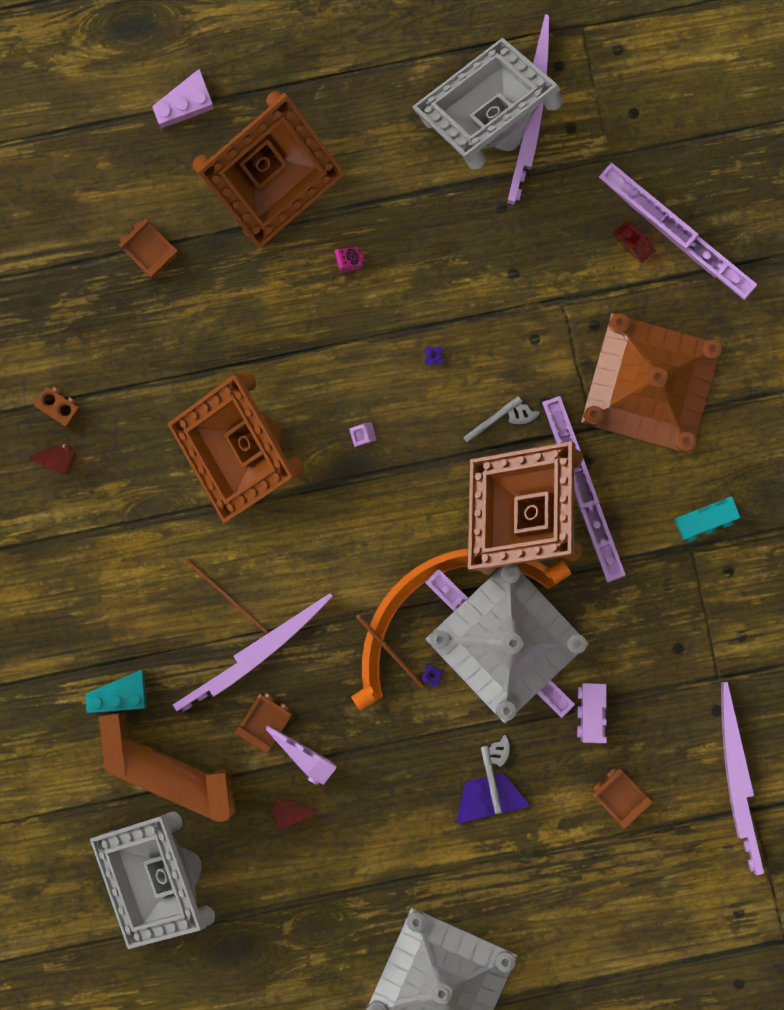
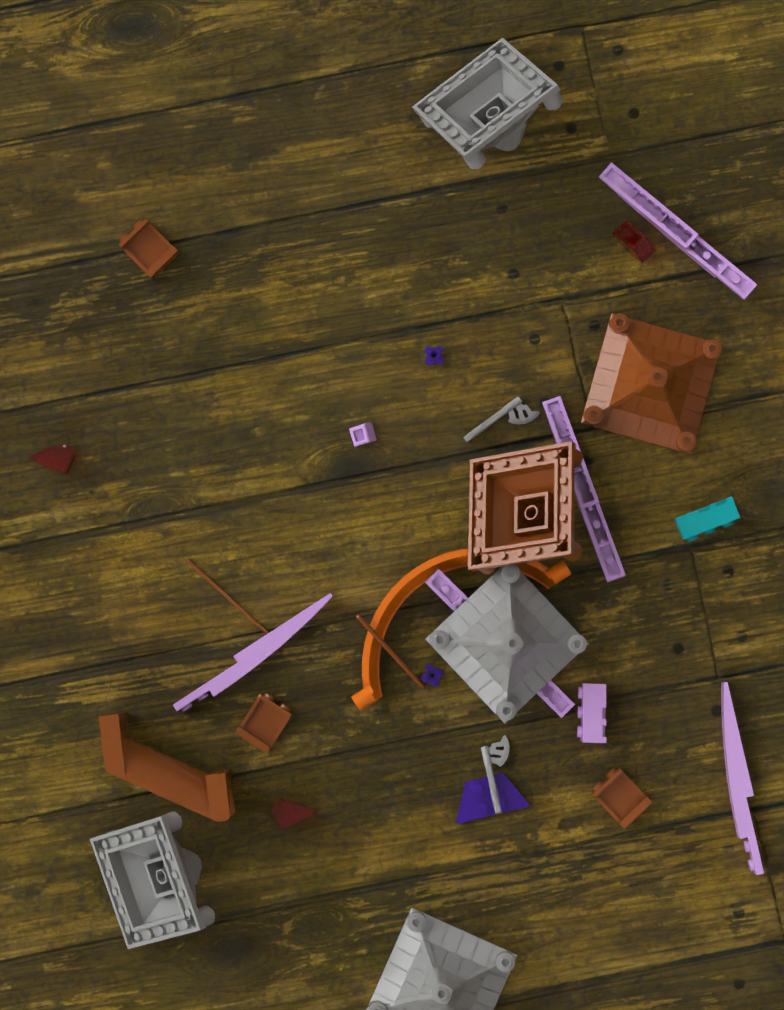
dark orange brick [34,386,81,428] -> none
teal wedge [85,670,147,713] -> none
lavender wedge [152,69,214,129] -> none
dark orange piece [167,371,304,524] -> none
dark orange piece [193,91,345,249] -> none
lavender wedge [265,725,337,785] -> none
dark pink slope [334,247,365,274] -> none
lavender slope [507,14,549,205] -> none

